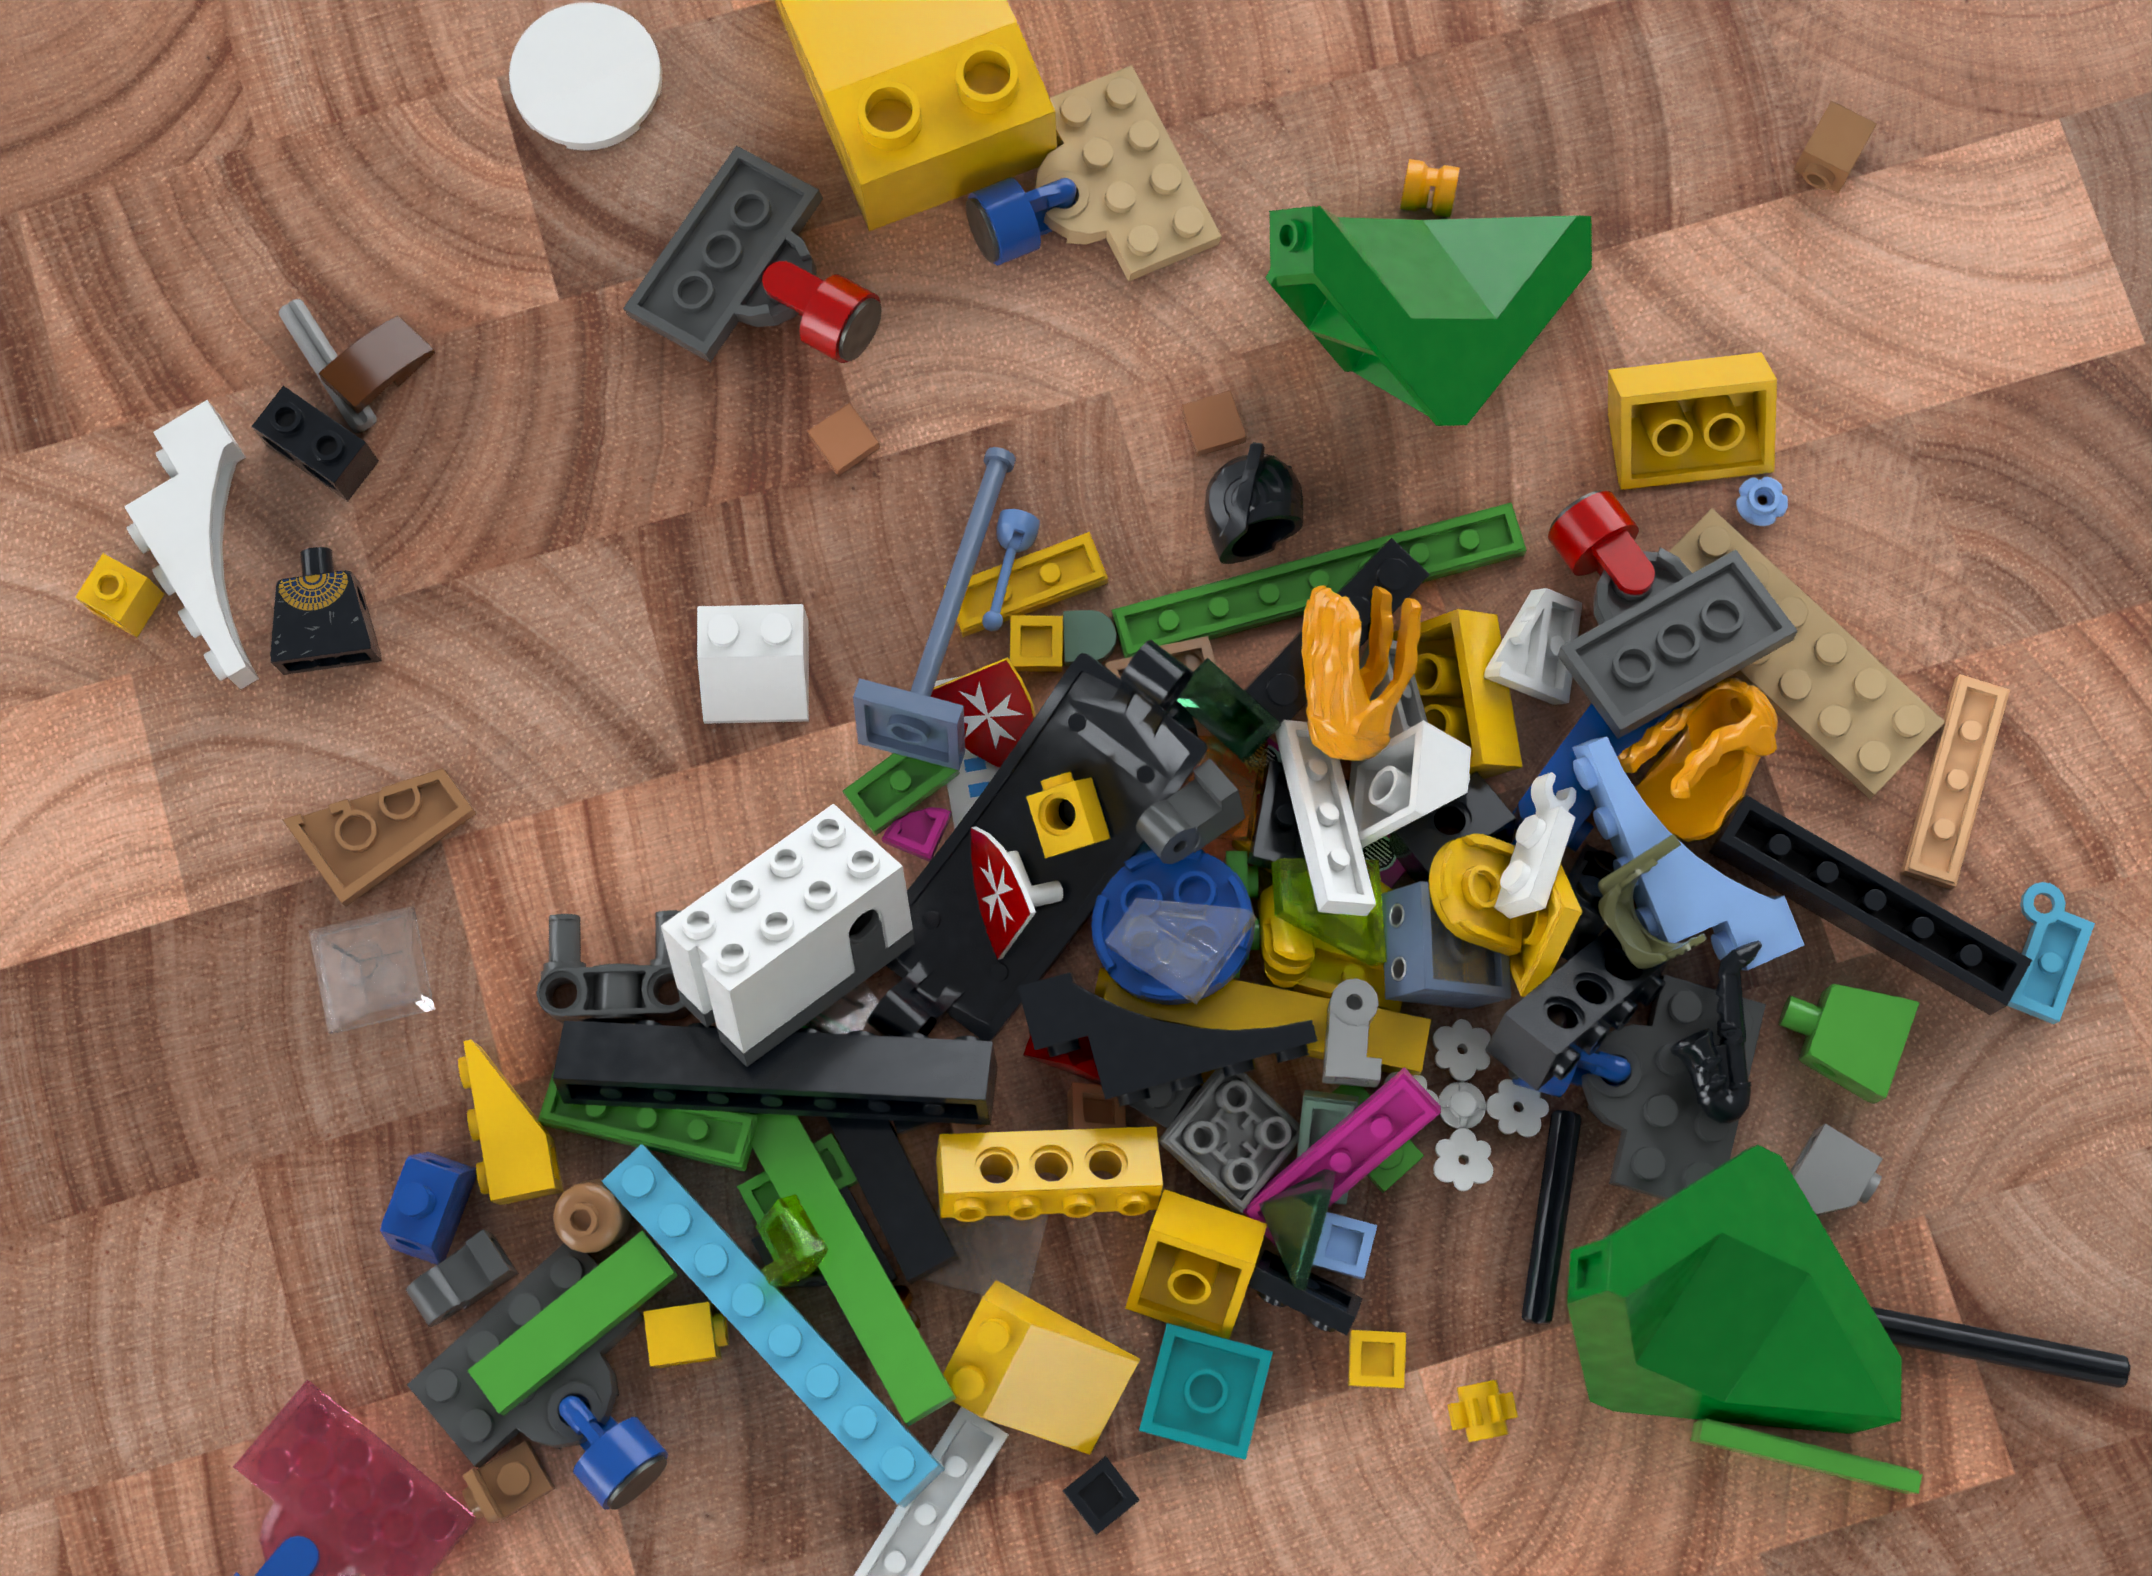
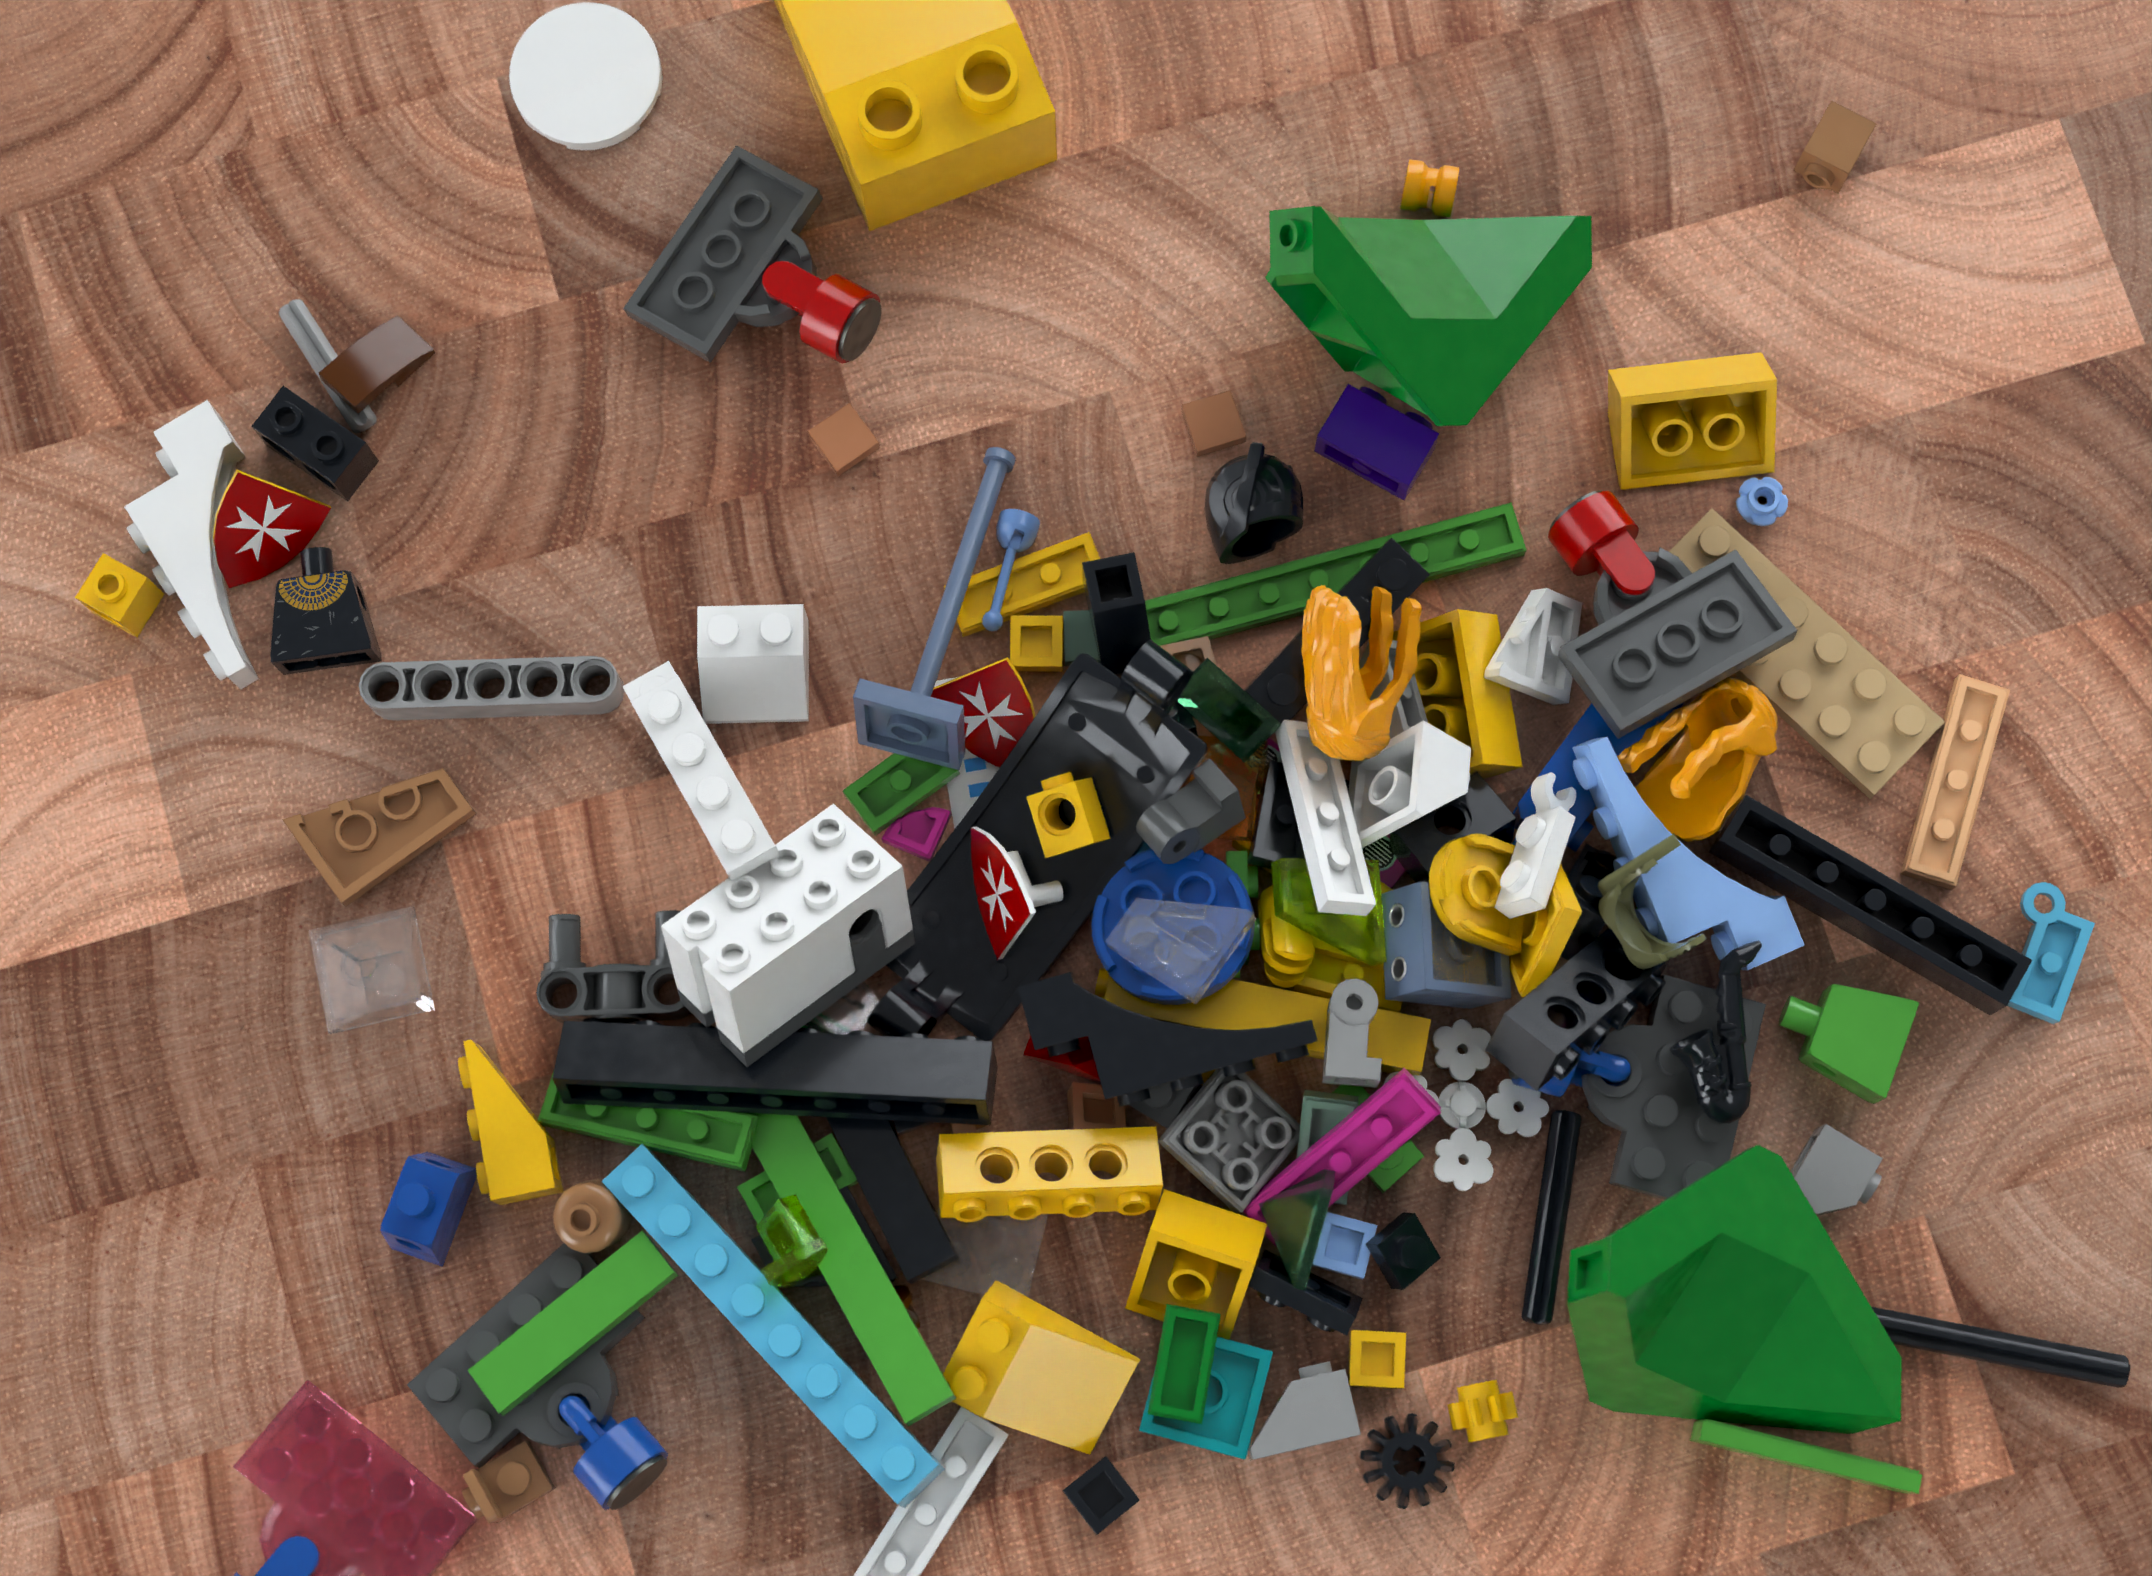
dark grey leg [405,1229,519,1327] -> none
yellow brick [643,1302,729,1369] -> none
tan plate [966,65,1222,282] -> none
none -> red shield [213,470,331,588]
none -> light grey beam [359,656,625,721]
none -> white arch [622,661,780,881]
none -> black slope [1082,552,1151,676]
none -> green tile [1147,1304,1221,1424]
none -> light grey slope [1248,1361,1361,1460]
none -> dark purple brick [1314,384,1439,501]
none -> black gear [1359,1413,1455,1509]
none -> black plate [1366,1212,1441,1290]

